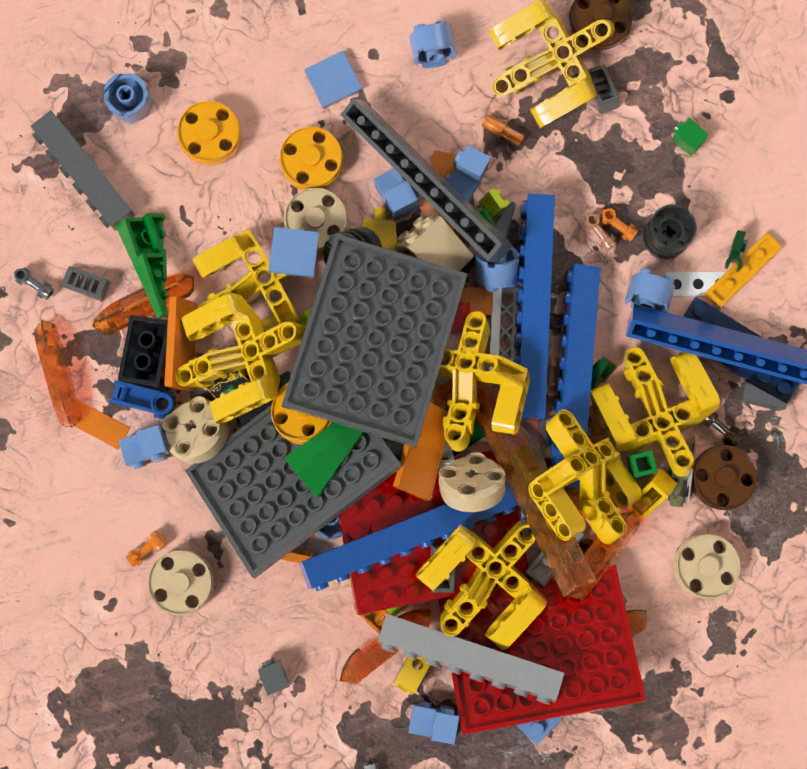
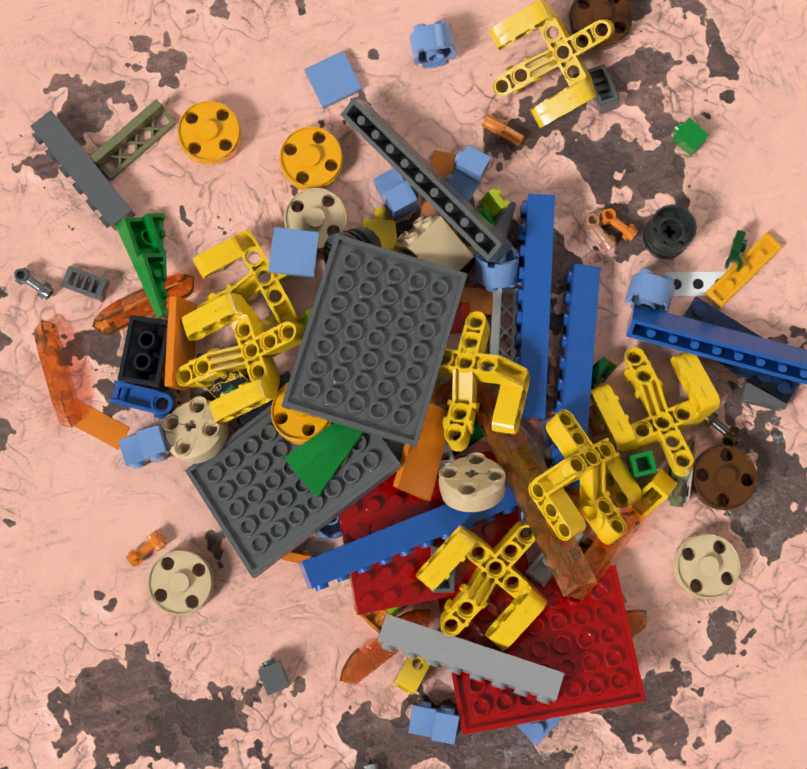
medium blue brick [104,73,152,124] -> none
none -> olive fence [91,99,177,180]

